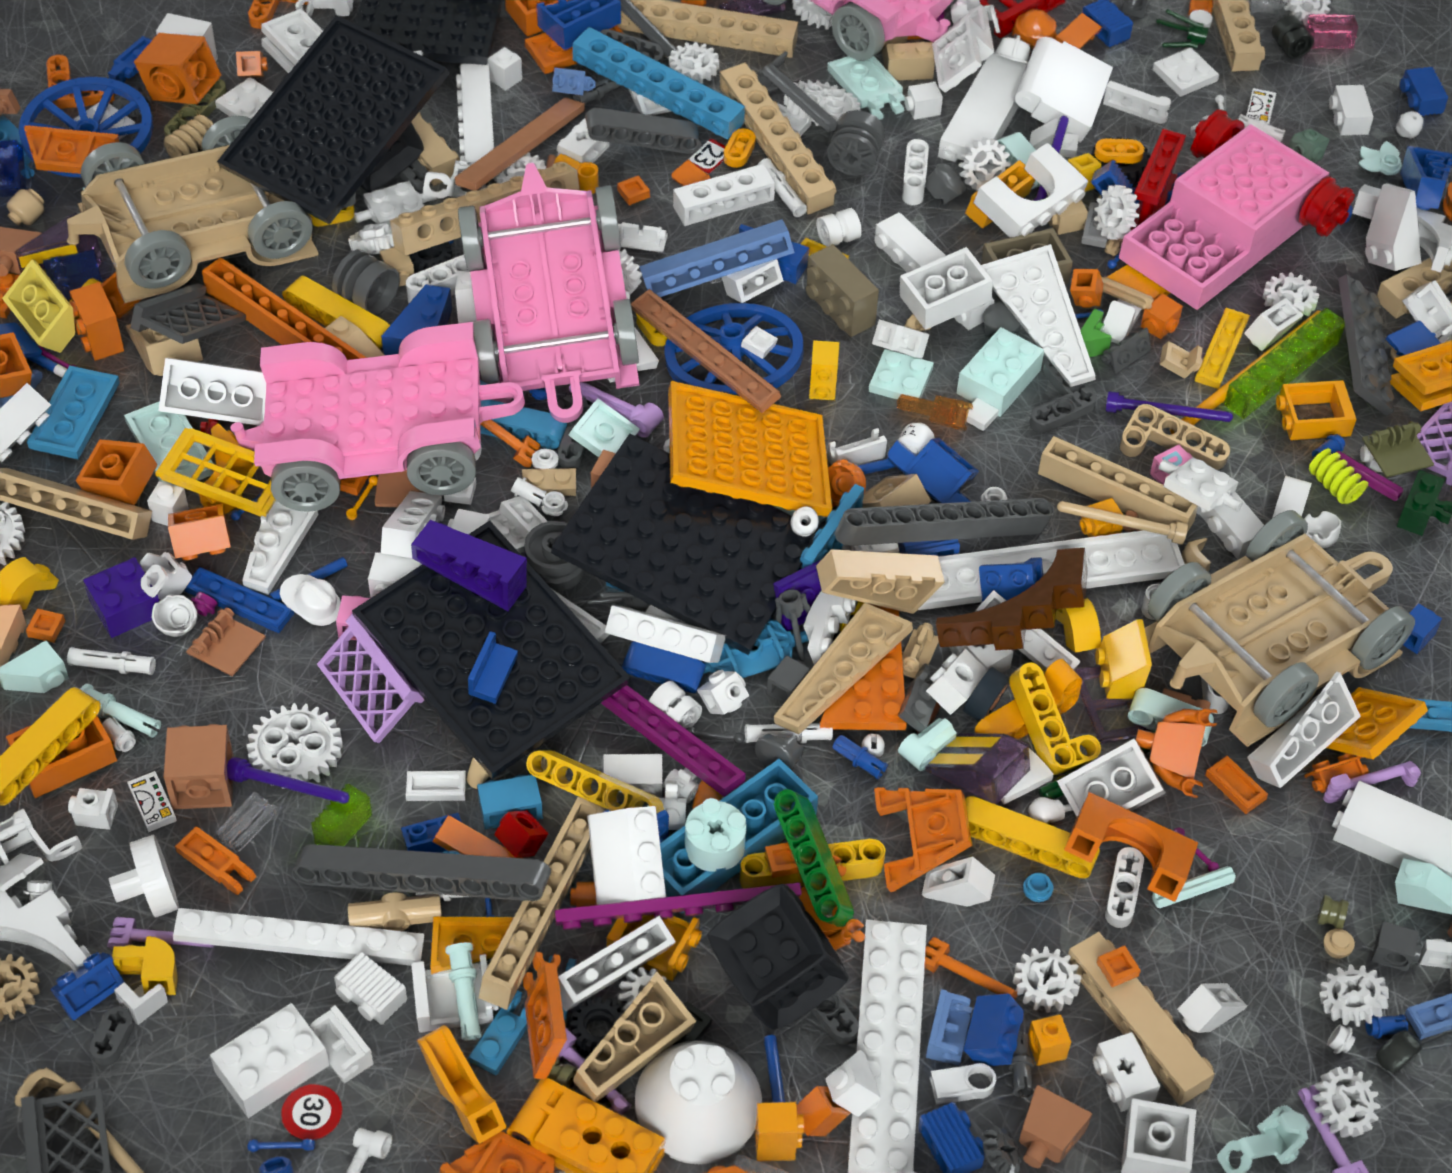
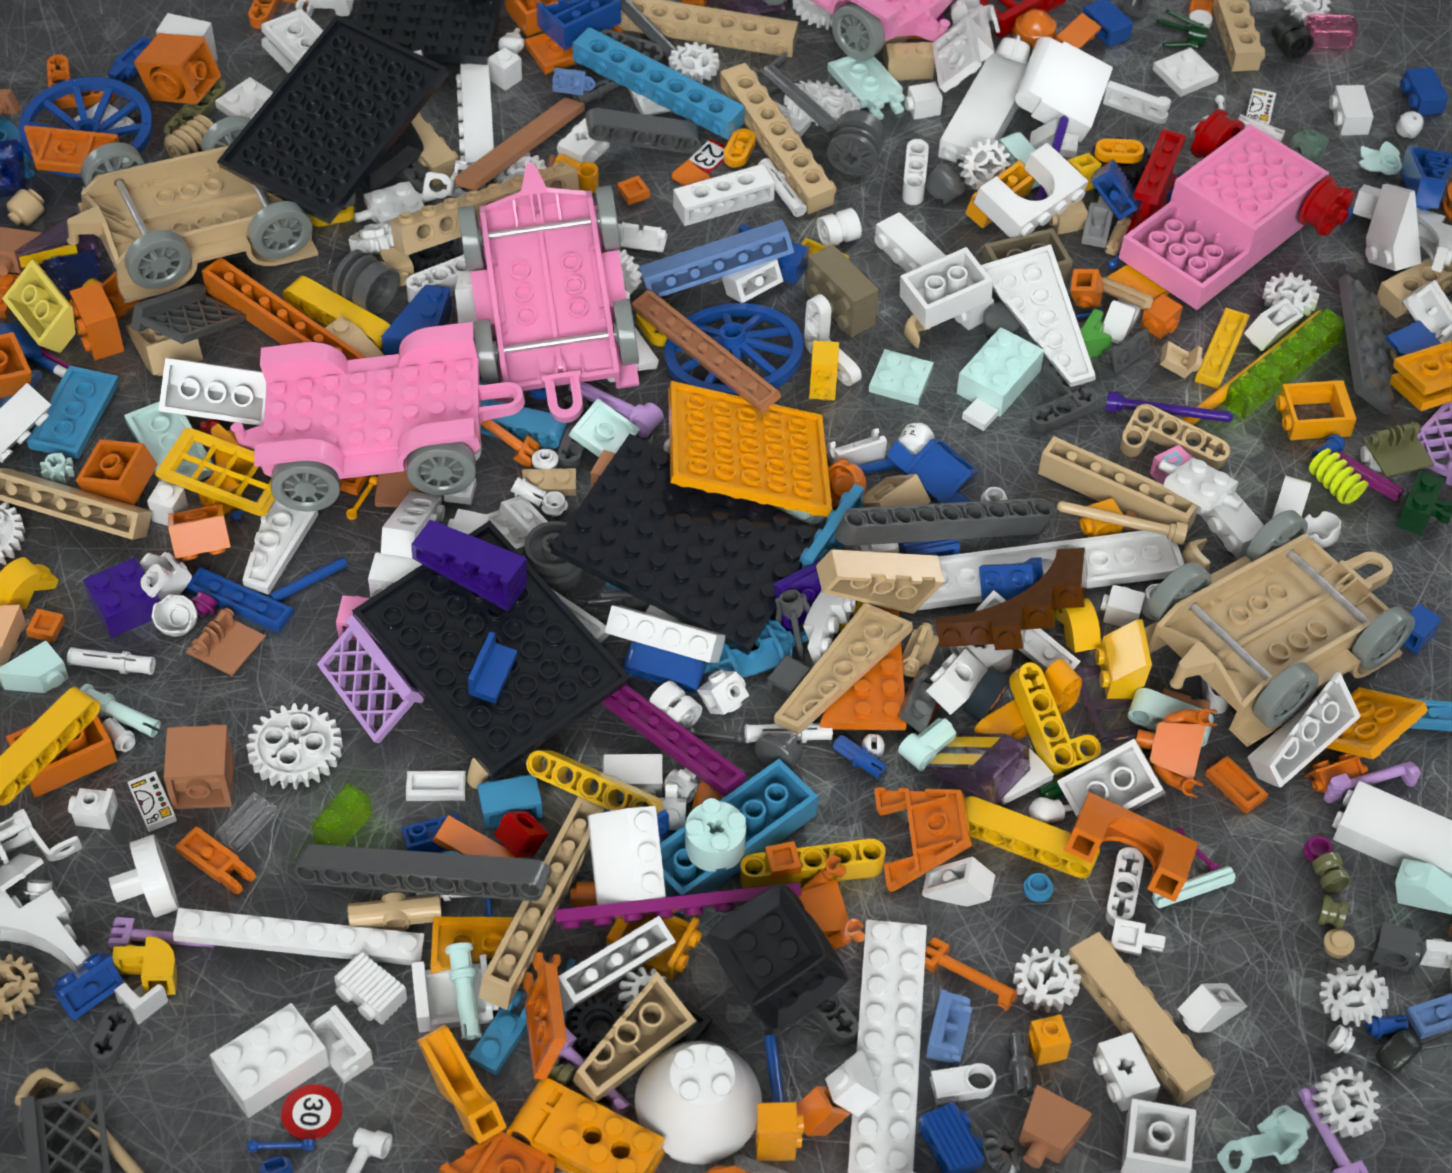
dark purple piece [227,757,350,804] -> none
orange brick [236,51,268,78] -> none
white piece [280,574,341,626] -> none
white tile [741,326,778,359] -> none
green beam [774,789,854,927] -> none
white piece [790,506,819,536] -> none
white slope [872,319,929,359] -> none
clear orange connector [897,394,973,431] -> none
blue brick [963,994,1024,1066] -> none
white gear [1094,185,1140,240] -> none
orange plate [1096,946,1141,988] -> none
none -> light aqua gear [40,453,75,485]
none -> white piece [498,28,525,54]
none -> white beam [804,294,862,386]
none -> white brick [1100,585,1145,627]
none -> white plate [1111,918,1166,956]
none -> magenta plate [1303,836,1334,863]
none -> olive wheel [1312,852,1351,893]

